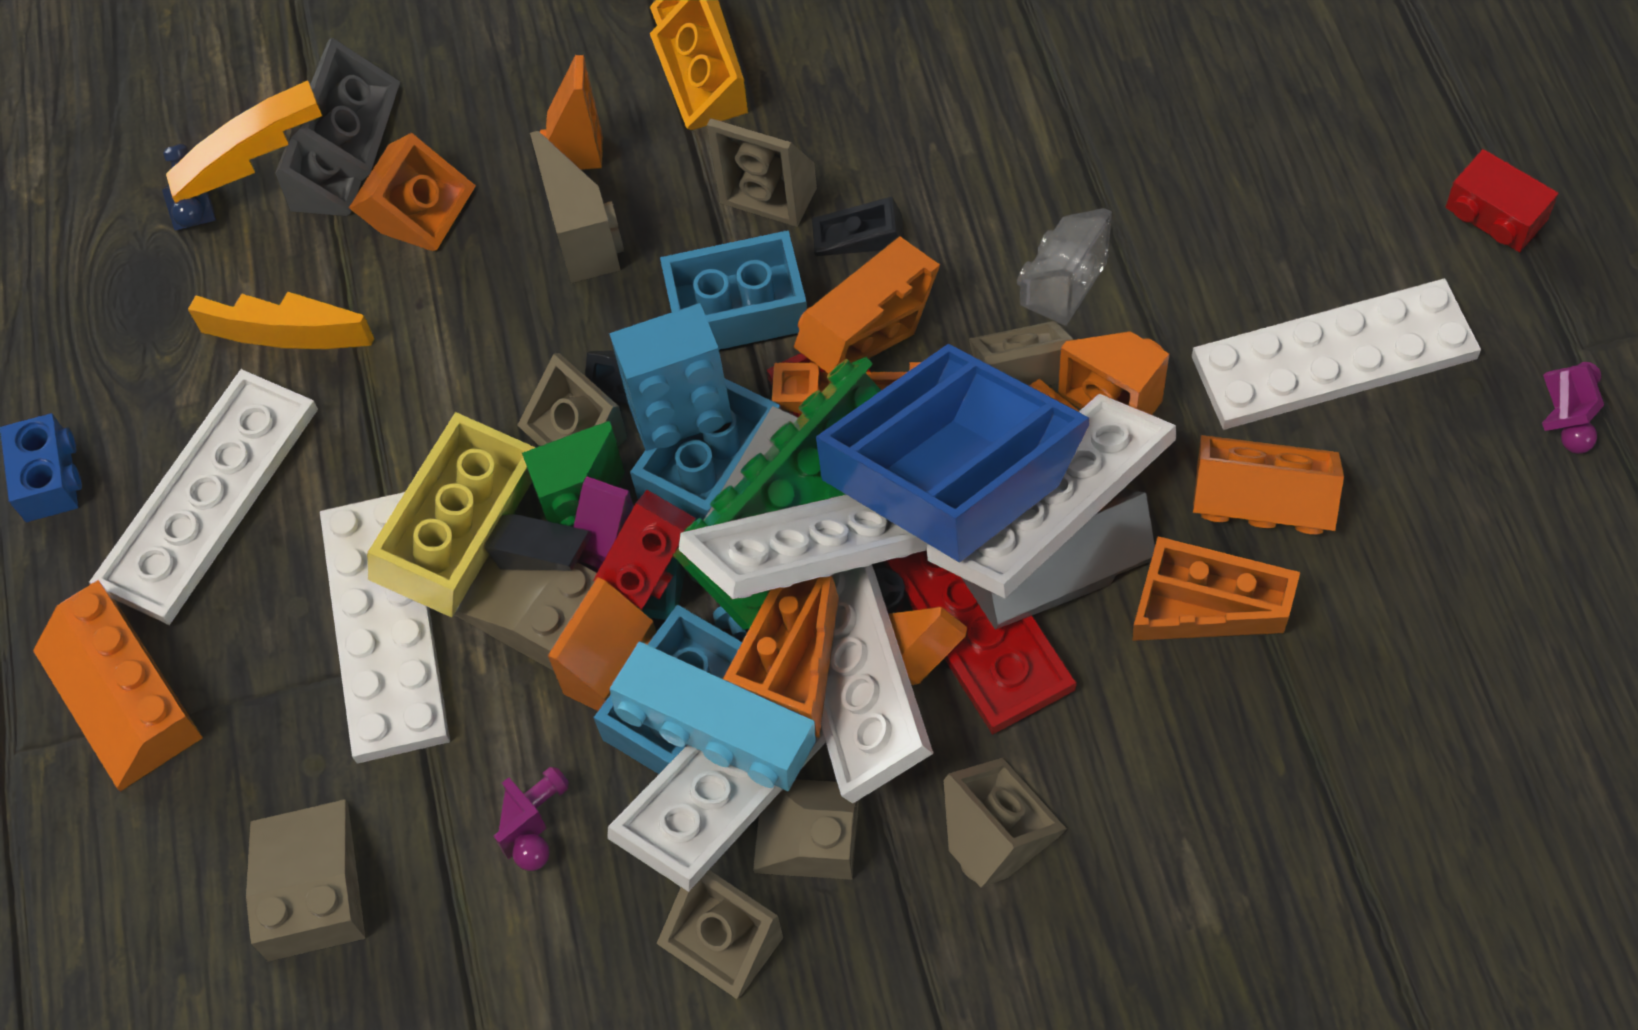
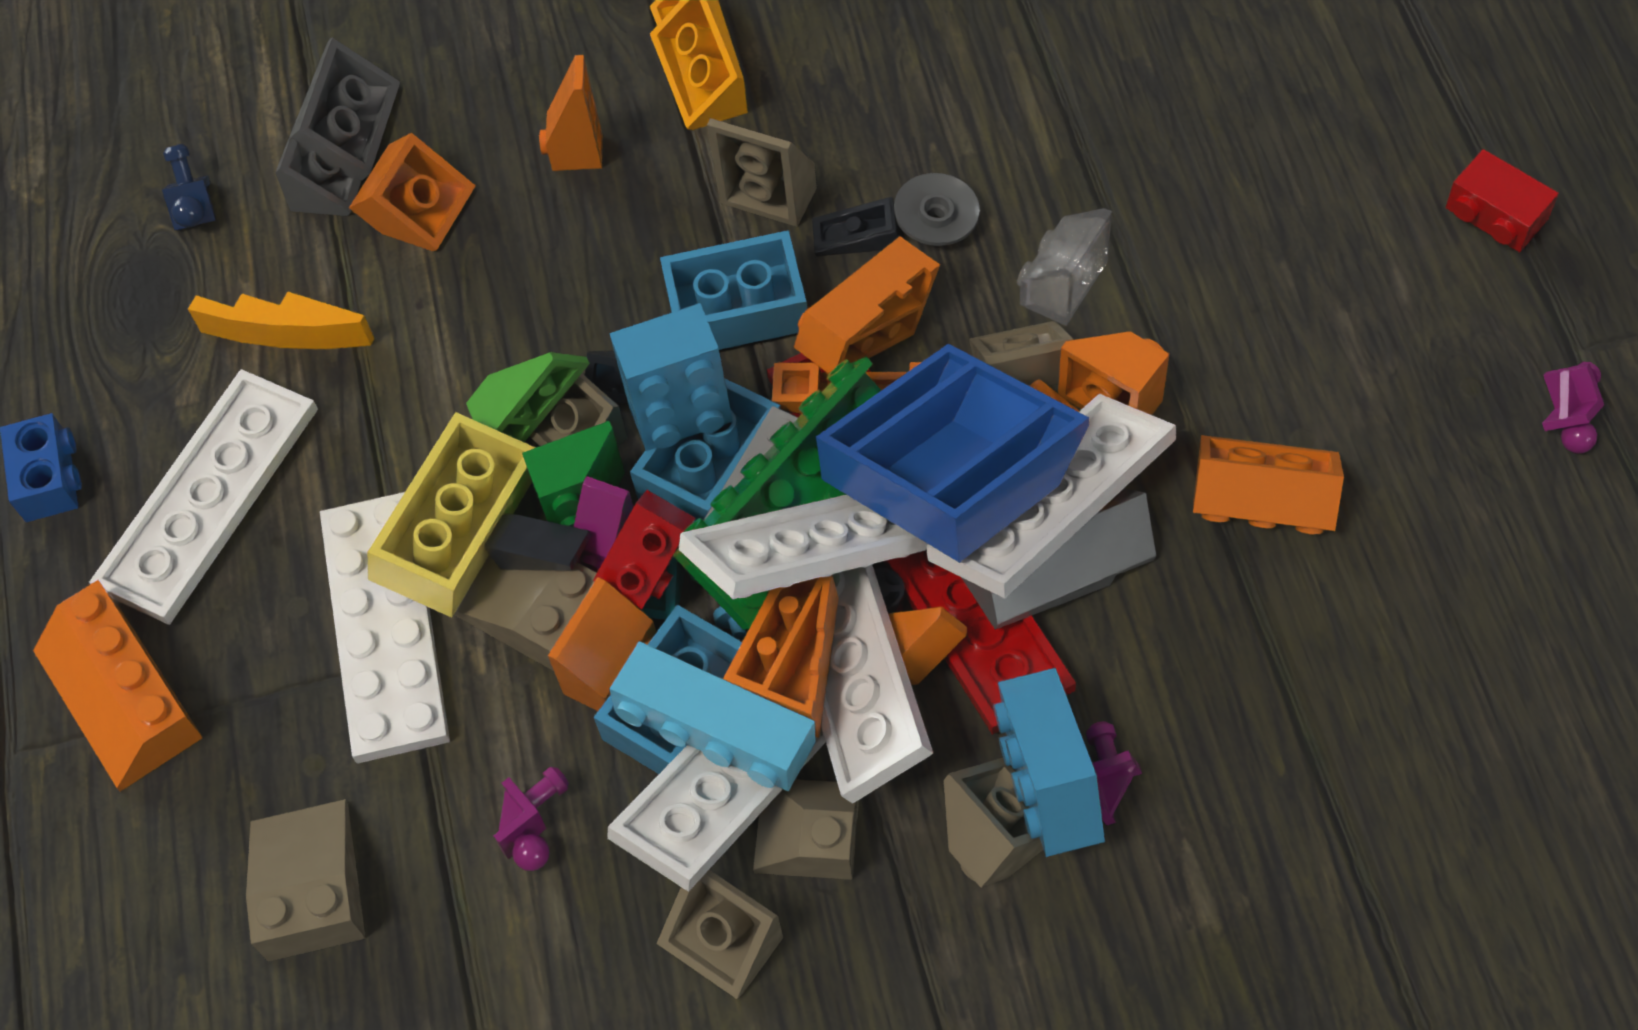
light orange slope [166,80,322,203] -> none
dark tan slope [530,131,624,283] -> none
orange wedge [1132,536,1300,641] -> none
white plate [1192,278,1481,430] -> none
none -> bright green slope [466,352,590,442]
none -> dark grey dish [894,173,980,246]
none -> dark azure brick [993,668,1105,857]
none -> magenta piece [1086,721,1142,825]

